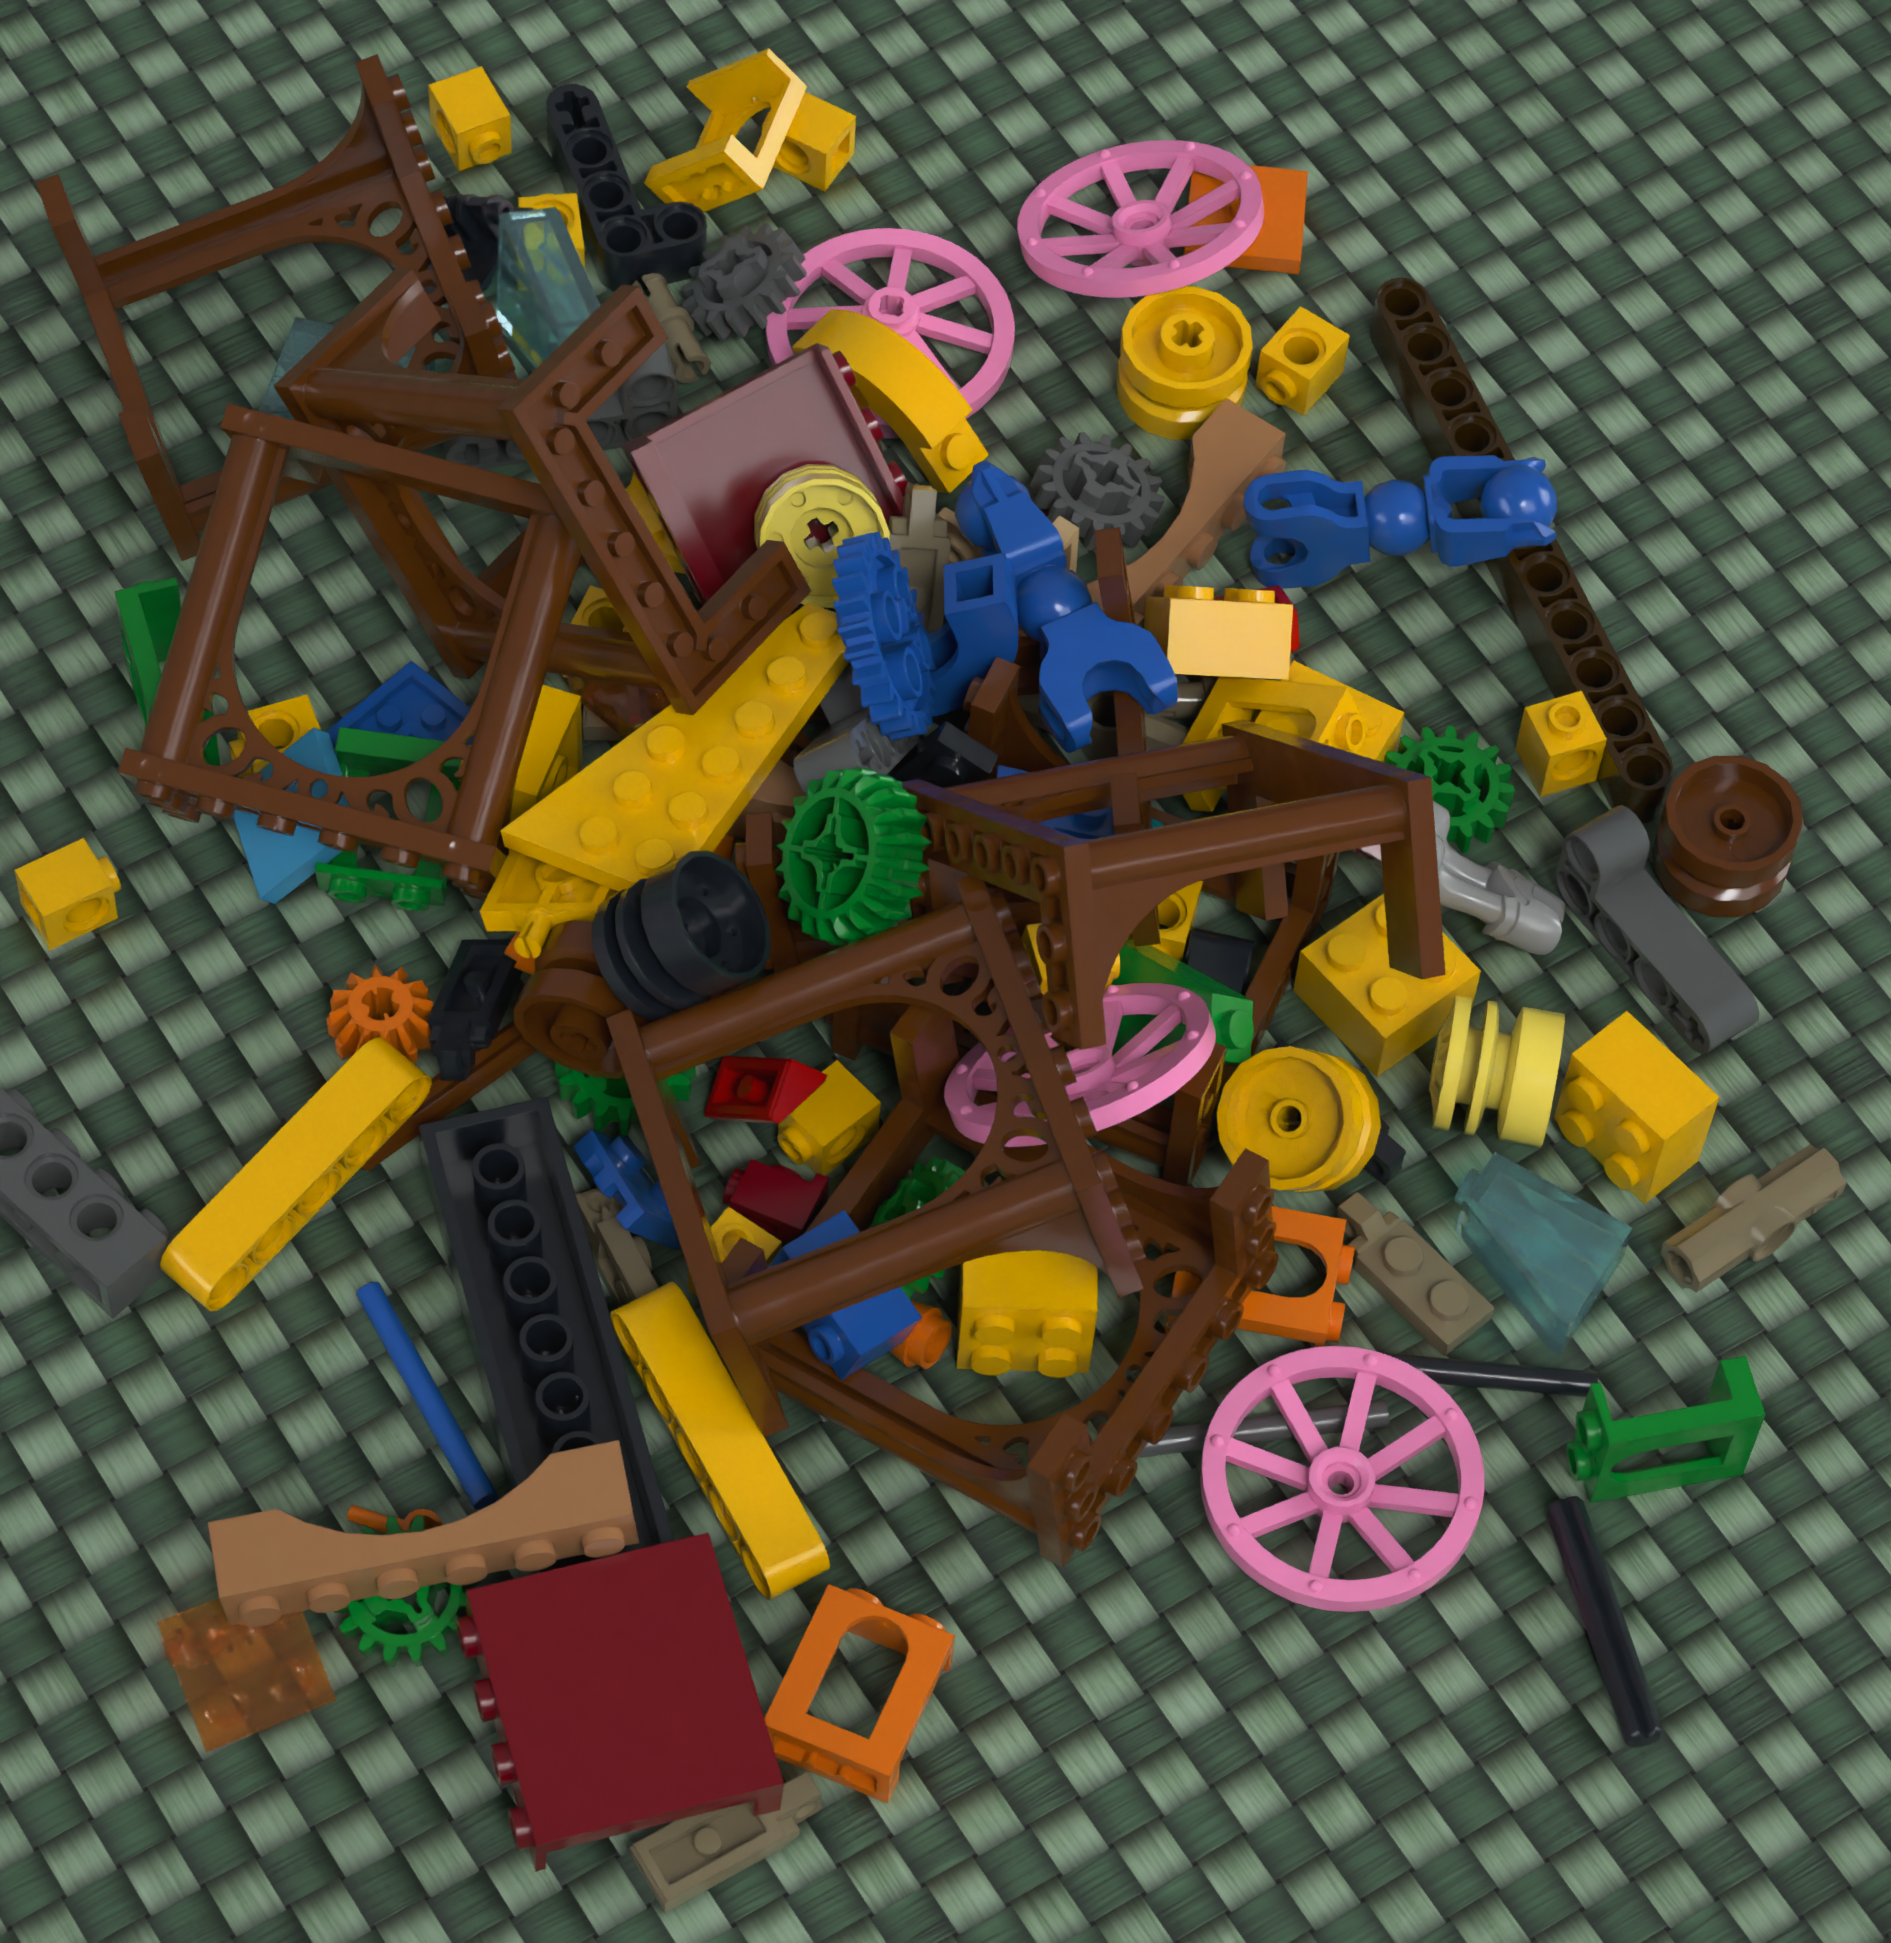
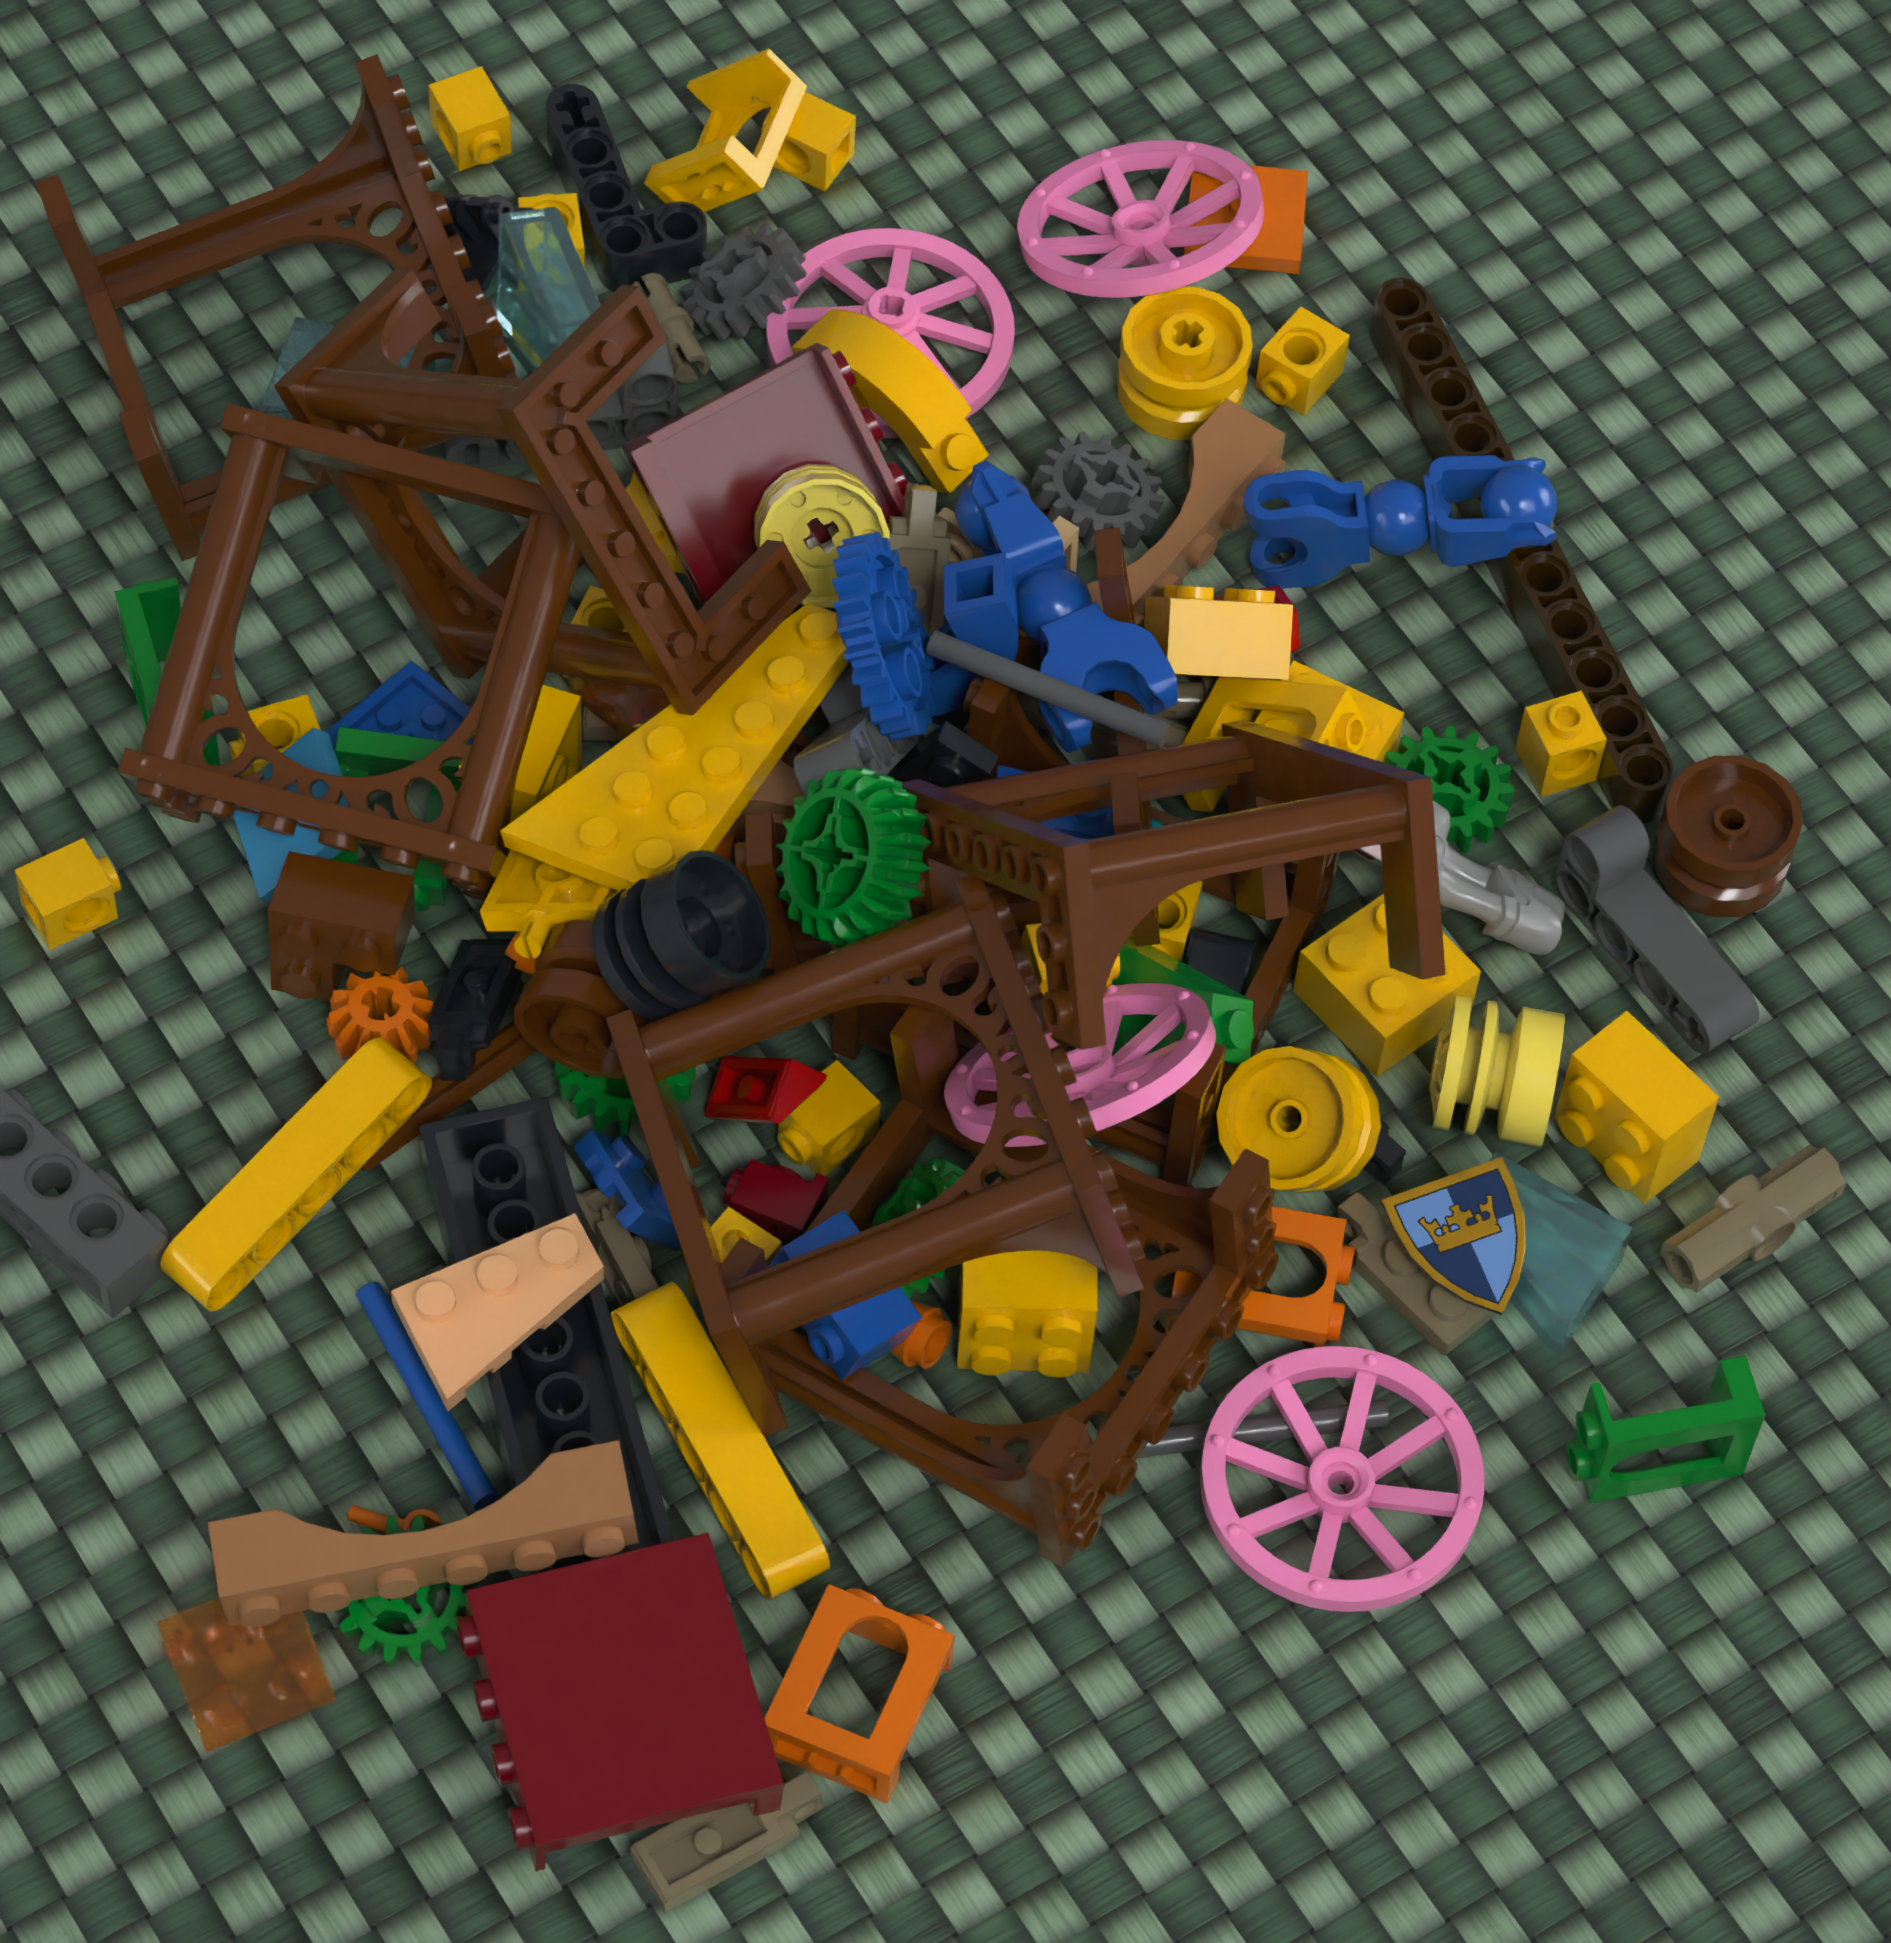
black bar [1379,1352,1598,1397] -> none
black axle [1547,1496,1663,1748] -> none
none -> reddish brown brick [268,851,415,1001]
none -> light nougat wing [391,1213,604,1411]
none -> dark grey bar [926,630,1170,748]
none -> shield [1381,1157,1526,1315]

